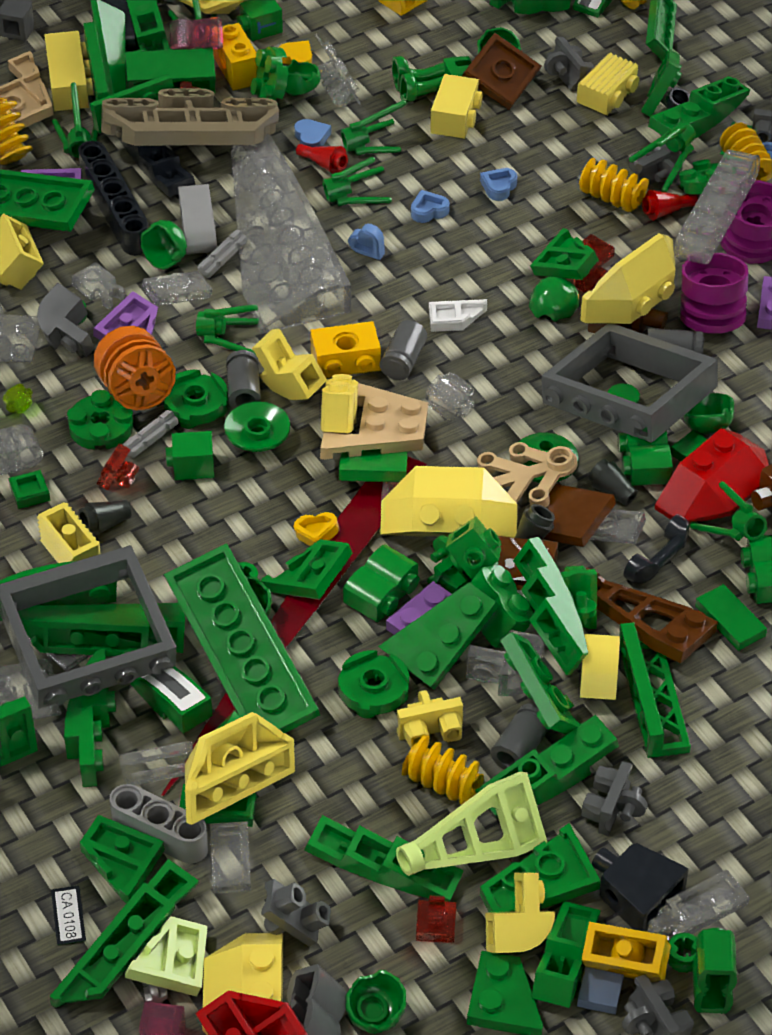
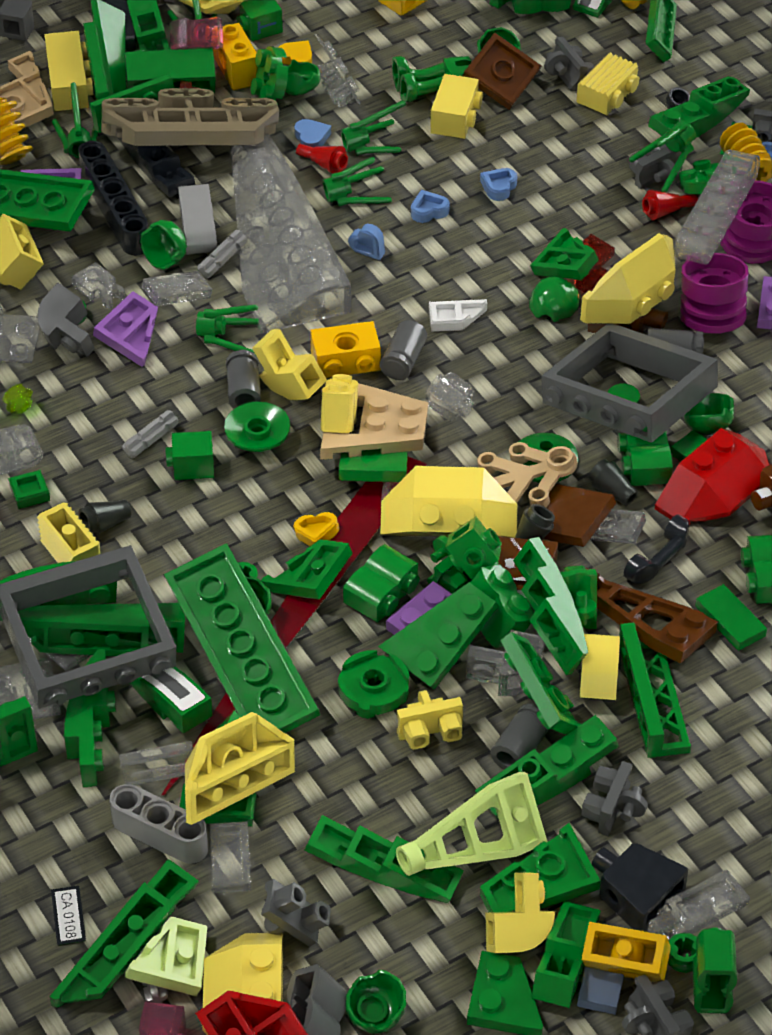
green plate [67,390,134,450] -> none
green wing [80,815,165,903] -> none
orange wheel [94,325,176,411] -> none
clear red tile [97,443,139,490] -> none
green plate [163,369,228,429] -> none
yellow piece [402,735,484,805] -> none
clear red tile [416,896,456,943] -> none
yellow piece [579,158,649,212] -> none
green wing [641,49,682,116] -> none
green plant [690,481,767,541] -> none

